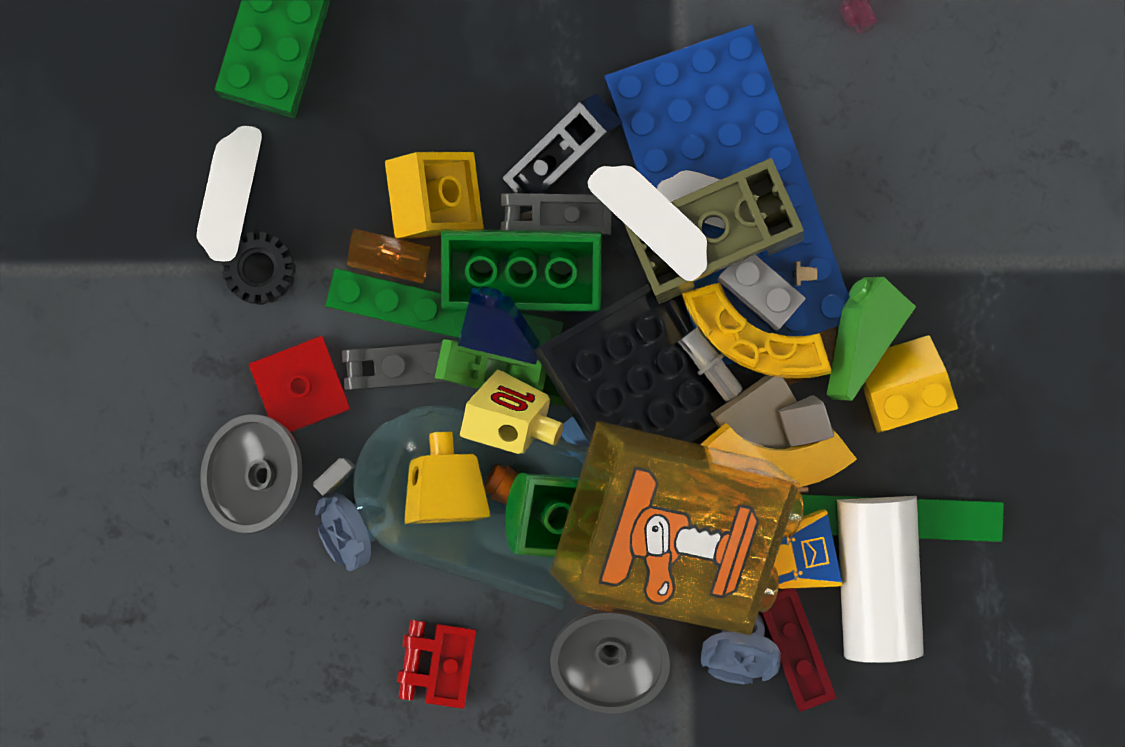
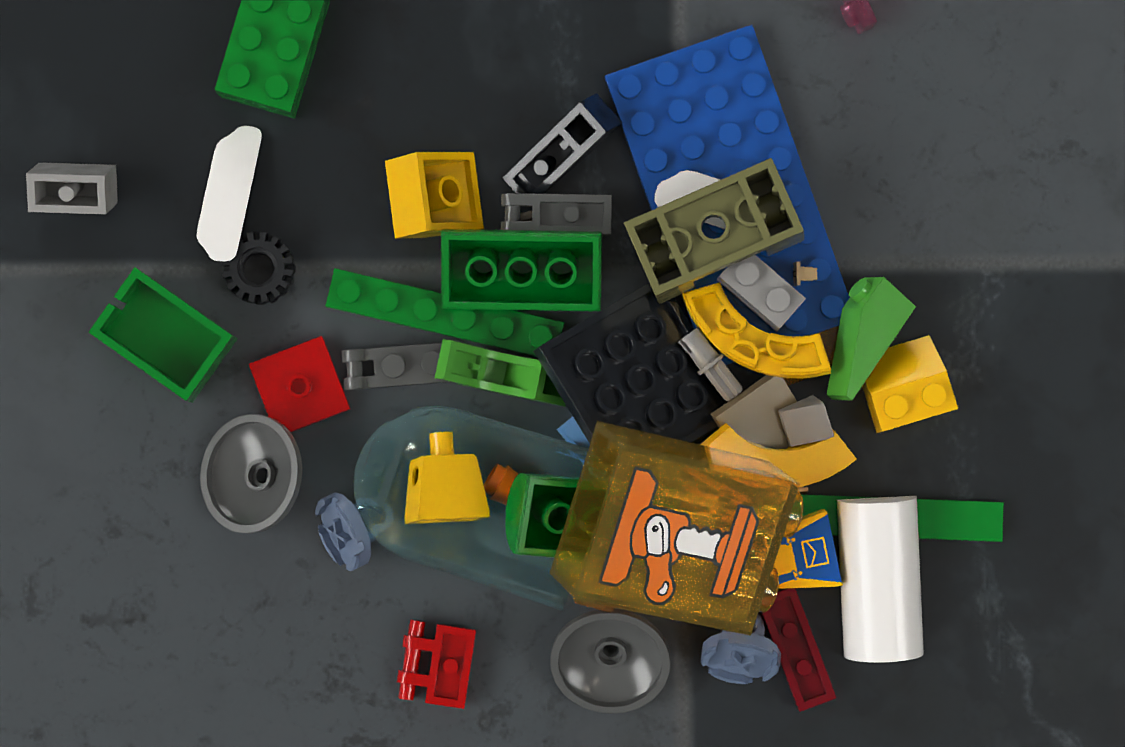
light grey tile [313,458,358,496] -> none
clear orange plate [347,229,431,284] -> none
clear blue slope [458,287,540,365] -> none
light yellow torso [460,369,564,454] -> none
white sticker [588,165,707,281] -> none
none -> light grey brick [26,163,118,214]
none -> green piece [89,267,238,403]

